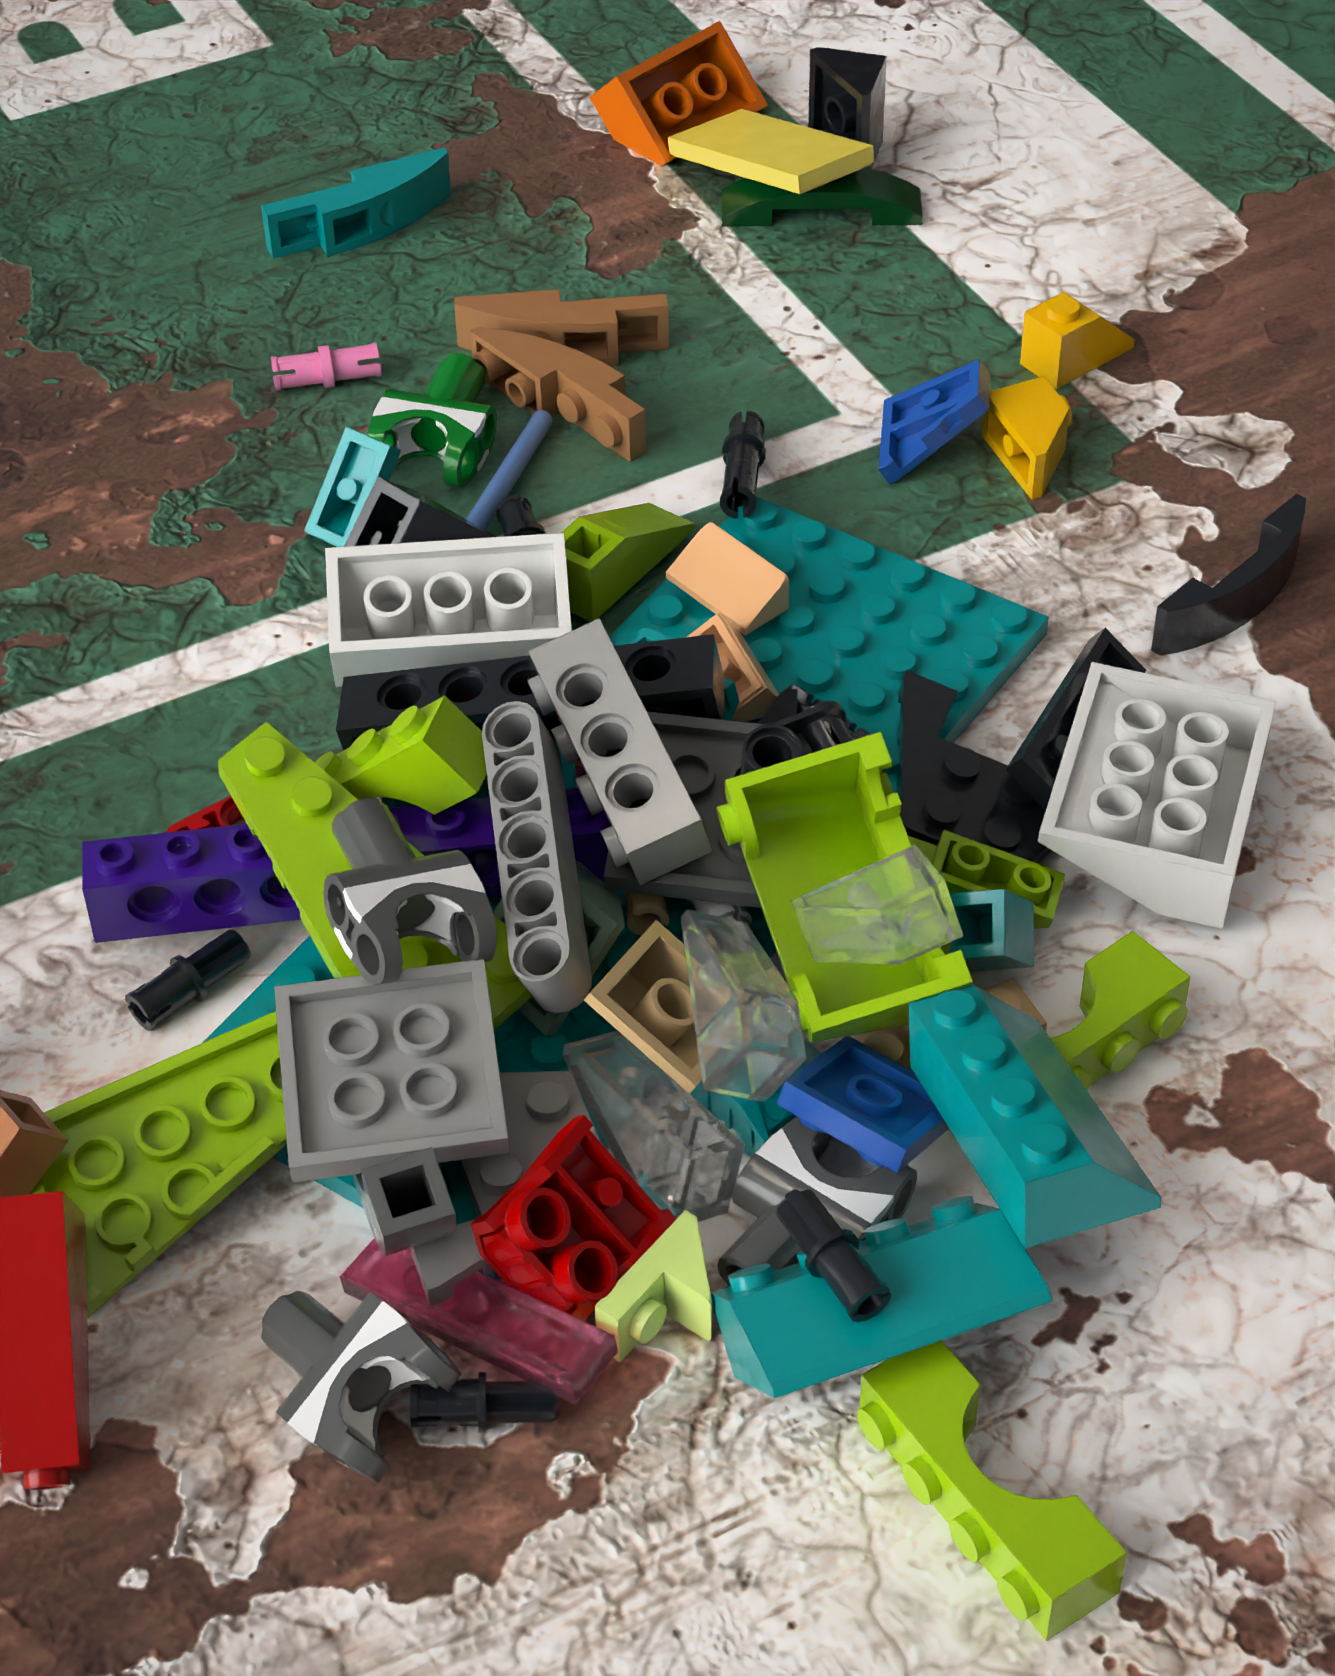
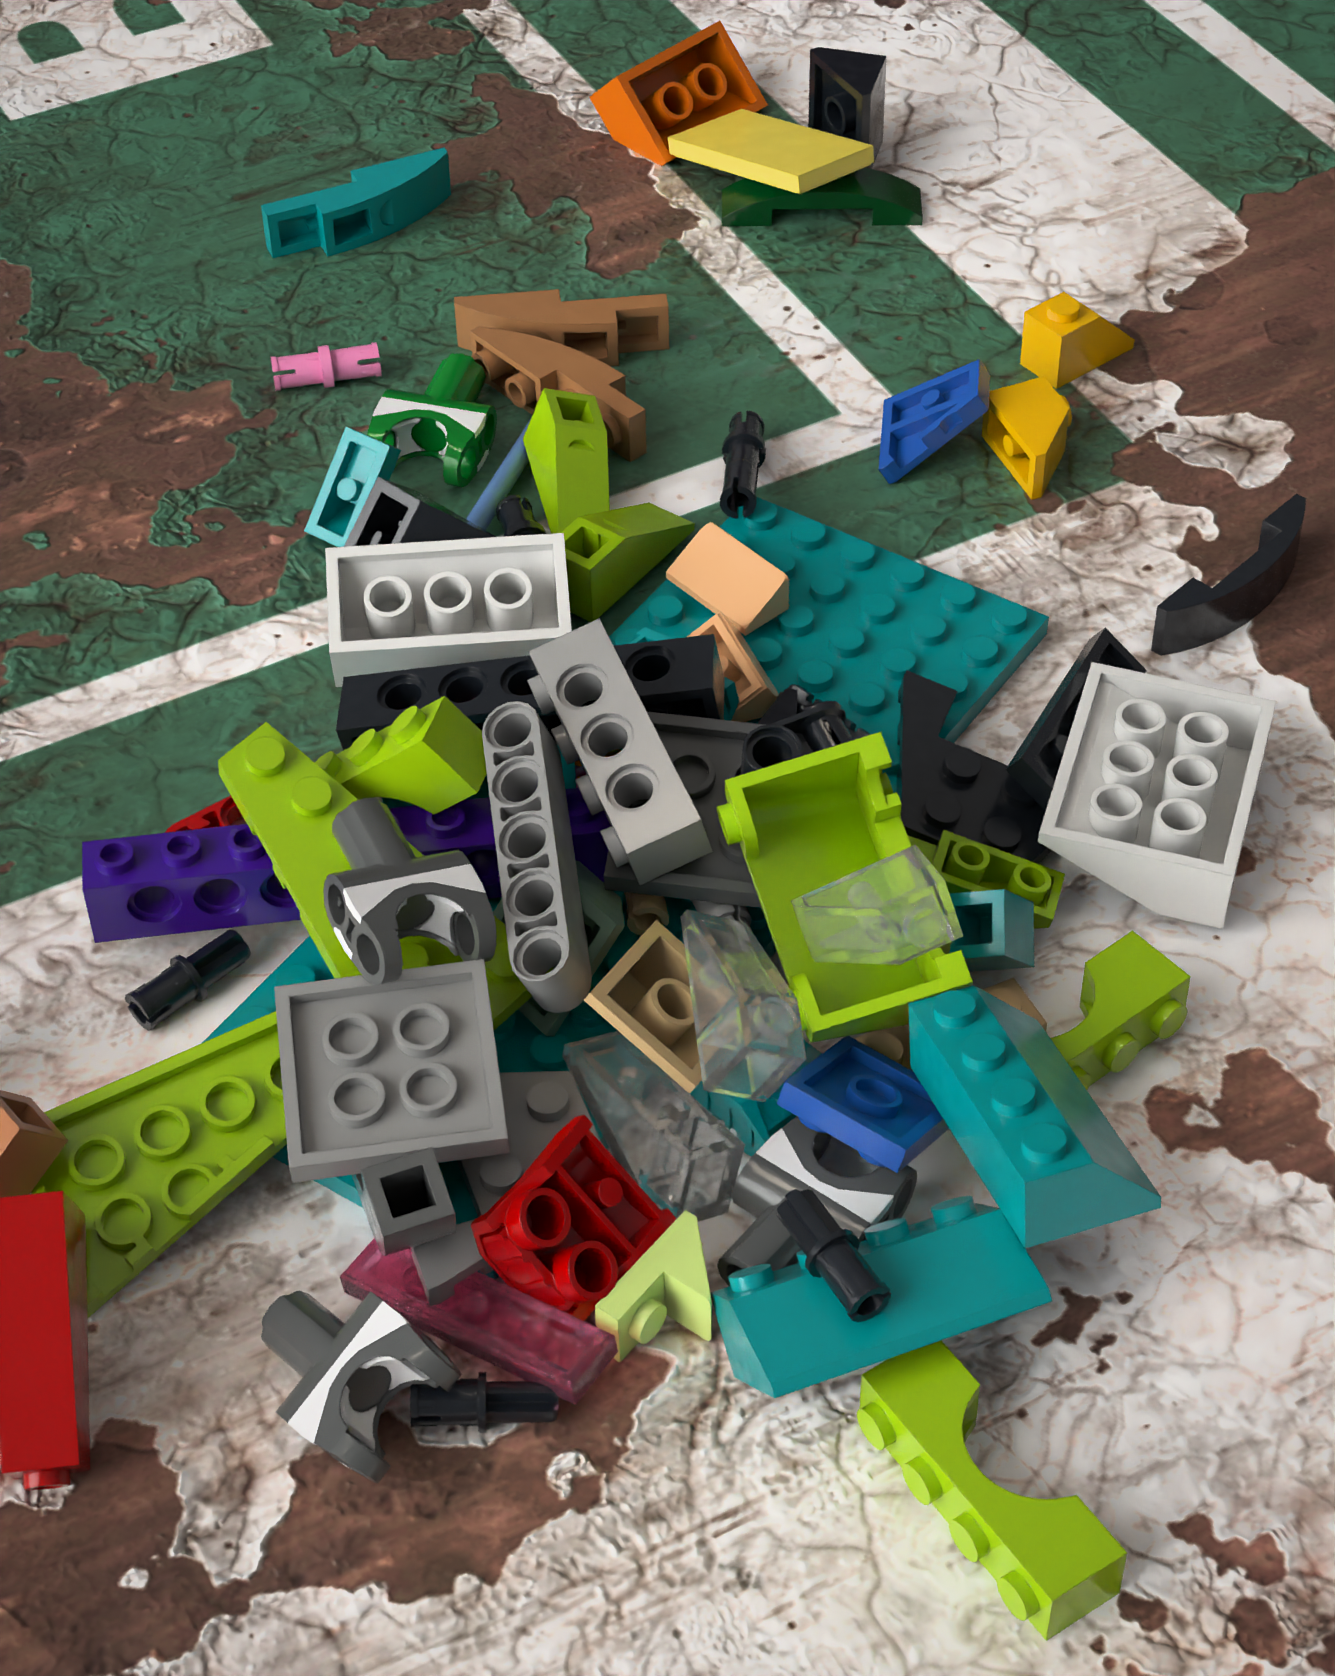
none -> lime slope [523,388,610,534]

